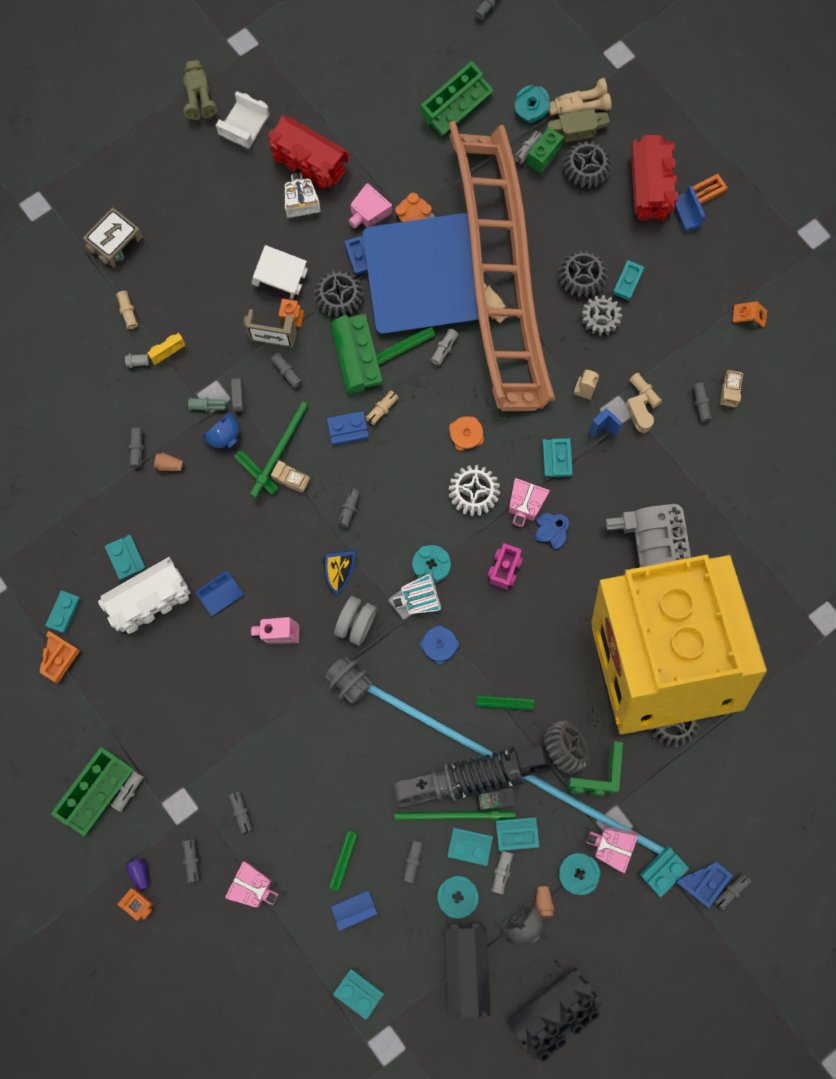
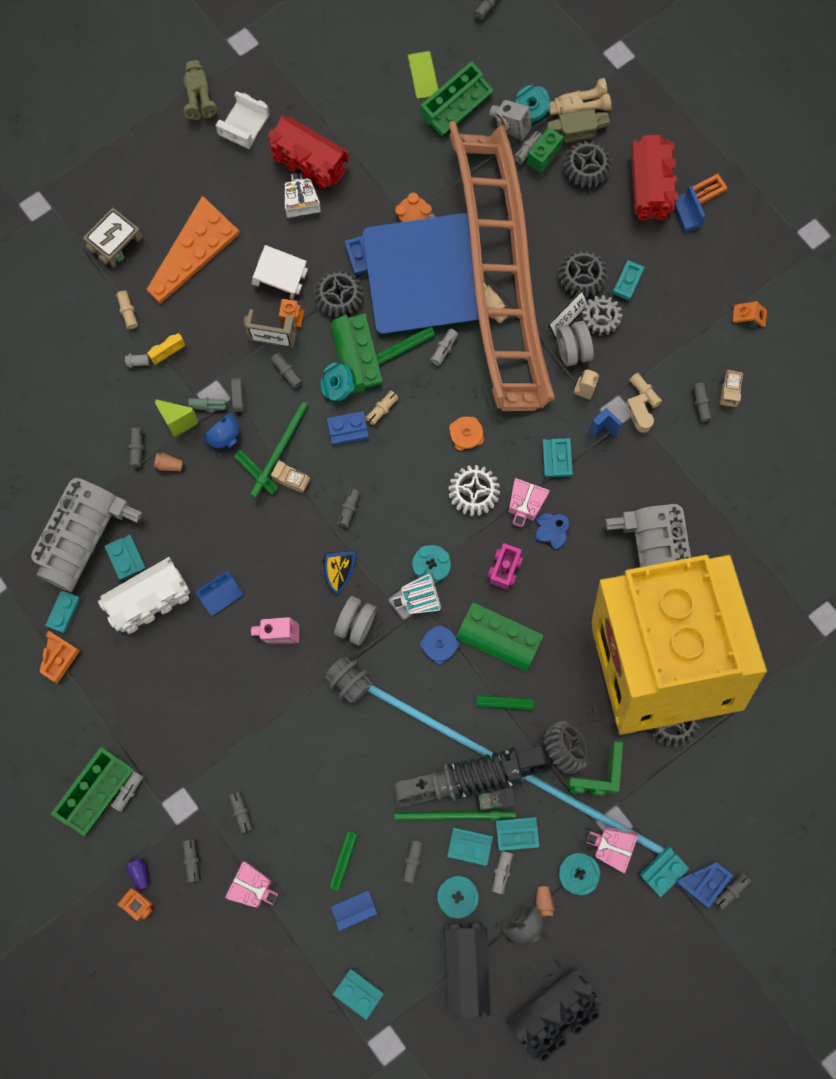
bright pink torso [348,183,392,228] -> none
none -> light grey piece [31,478,142,592]
none -> orange wing [147,196,240,304]
none -> lime slope [155,399,199,437]
none -> teal plate [321,363,354,401]
none -> lime sticker [408,51,438,99]
none -> green brick [456,602,544,672]
none -> light grey torso [489,100,531,141]
none -> sticker [547,288,588,341]
none -> light grey wheel [556,321,594,367]

